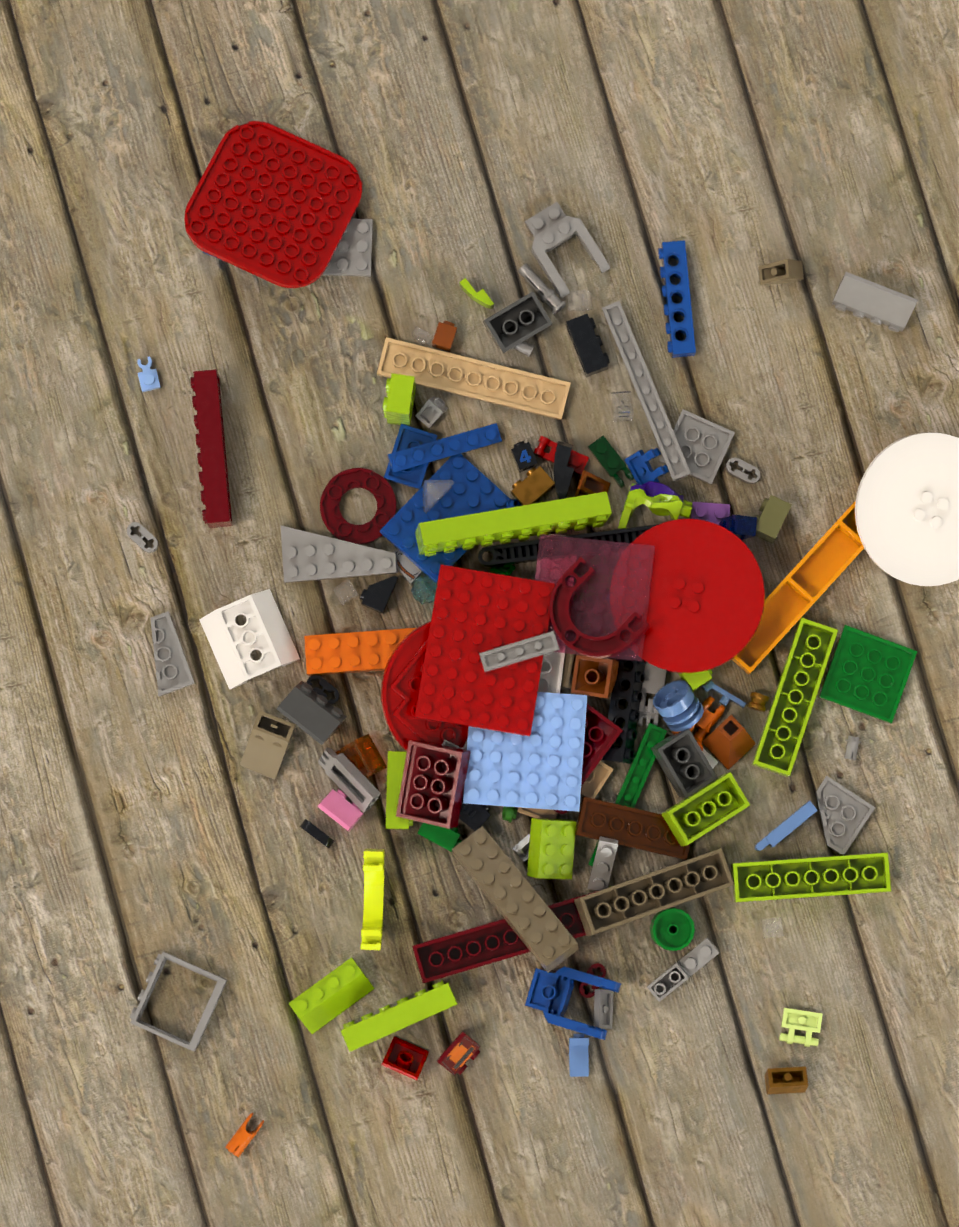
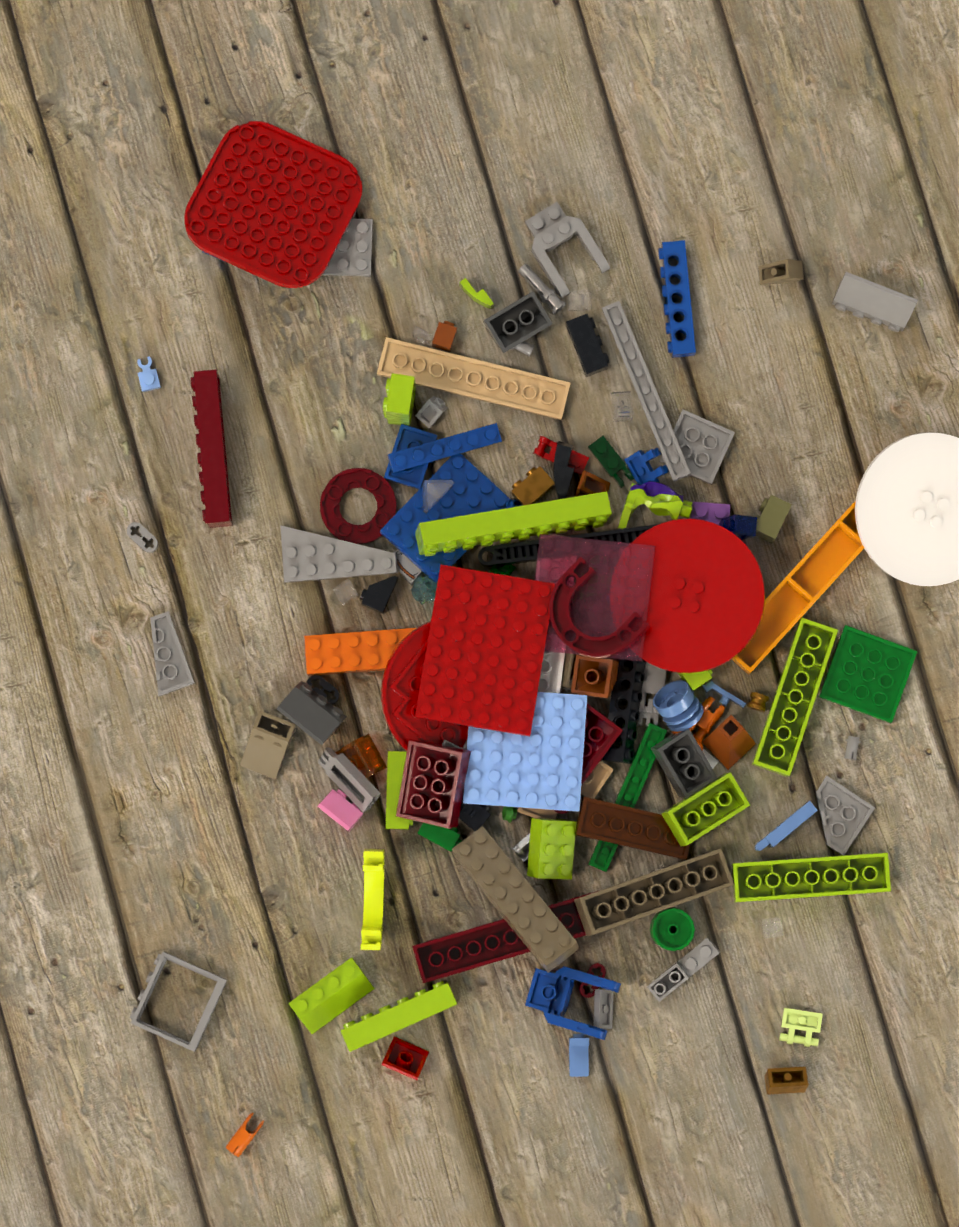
white slope [199,589,300,690] -> none
black beam [300,819,334,849] -> none
dark red slope [437,1031,481,1076] -> none
light grey tile [479,631,559,672] -> none
black brick [511,441,538,473] -> none
light grey plate [587,837,619,891] -> none
light grey beam [726,457,760,484] -> none

